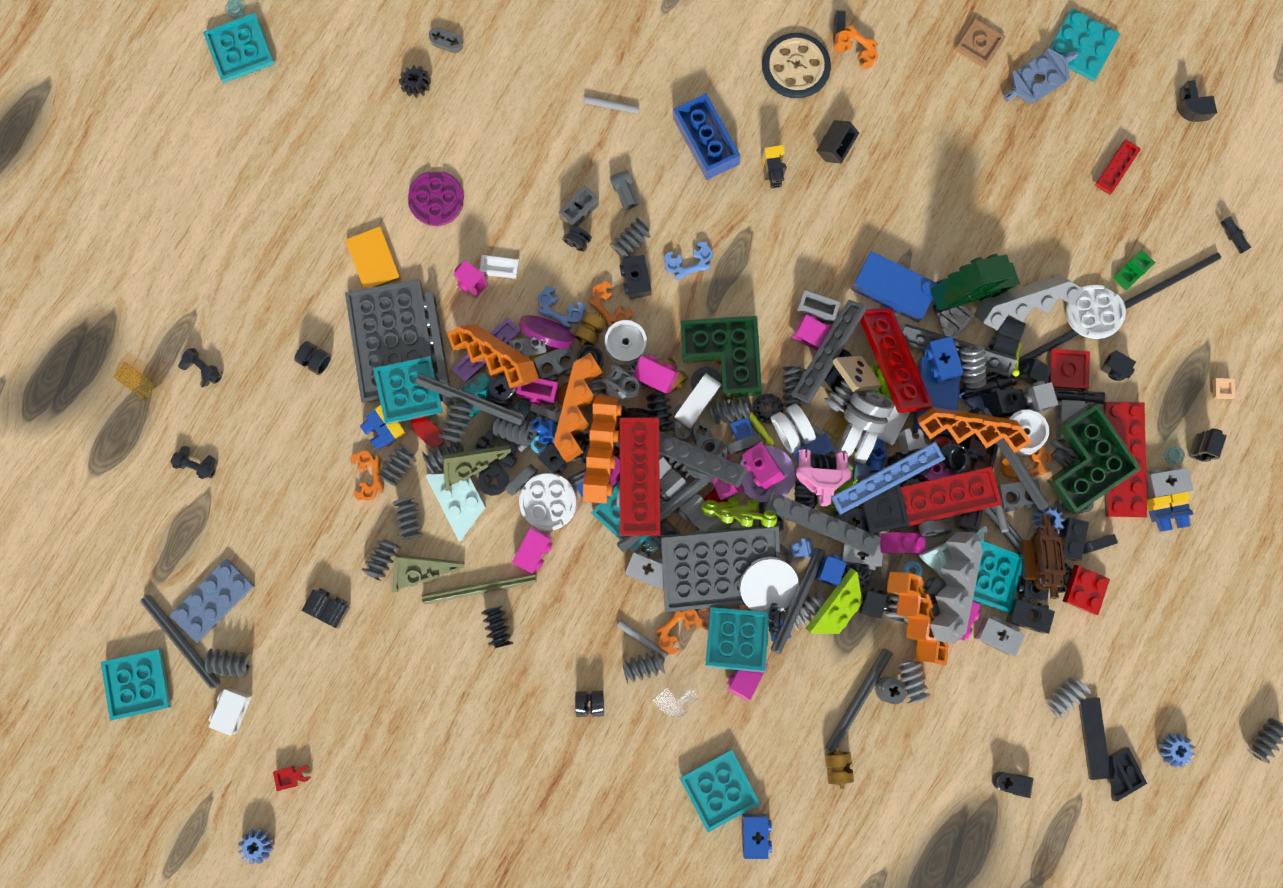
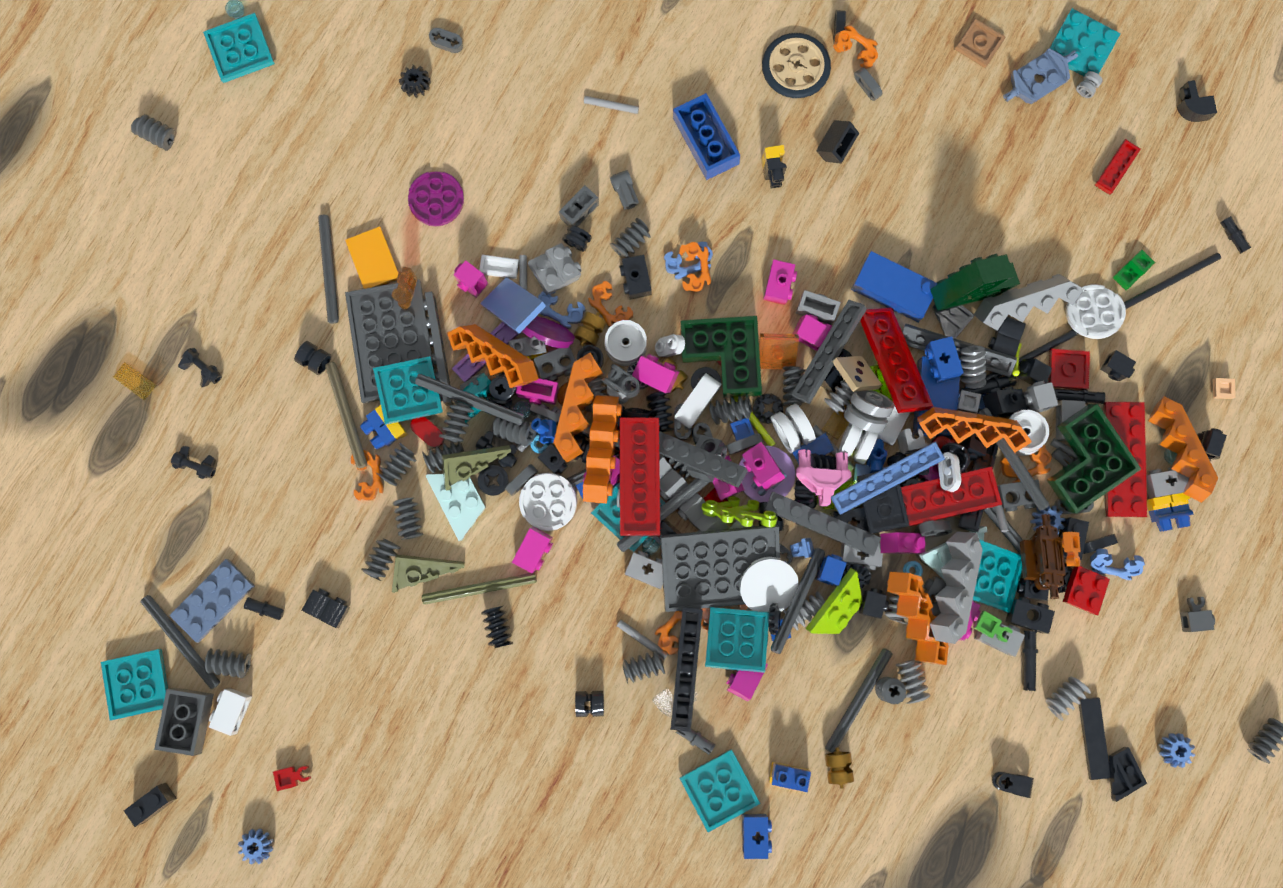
none -> black brick [124,783,177,827]
none -> dark grey piece [131,114,175,151]
none -> dark grey brick [154,688,214,756]
none -> black axle [244,597,284,620]
none -> dark grey axle [318,214,339,324]
none -> dark tan axle [325,362,367,469]
none -> clear orange plate [392,266,418,309]
none -> medium blue tile [480,277,546,333]
none -> light grey bar [519,255,527,291]
none -> light grey plate [528,243,582,295]
none -> white plate [655,334,685,357]
none -> black brick [670,607,703,732]
none -> dark grey pin [675,729,715,755]
none -> orange helmet [680,242,711,292]
none -> clear orange plate [759,333,799,369]
none -> dark pink brick [763,259,797,305]
none -> blue hips [769,762,811,792]
none -> dark grey beam [854,67,883,101]
none -> white plate [938,452,961,492]
none -> light grey tile [957,390,981,414]
none -> bright green plate [973,611,1013,642]
none -> black pin [1022,631,1038,691]
none -> orange plate [1061,532,1081,567]
none -> light grey wheel [1076,71,1103,98]
none -> medium blue helmet [1090,549,1145,580]
none -> orange brick [1148,396,1218,503]
none -> dark grey brick [1180,597,1215,632]

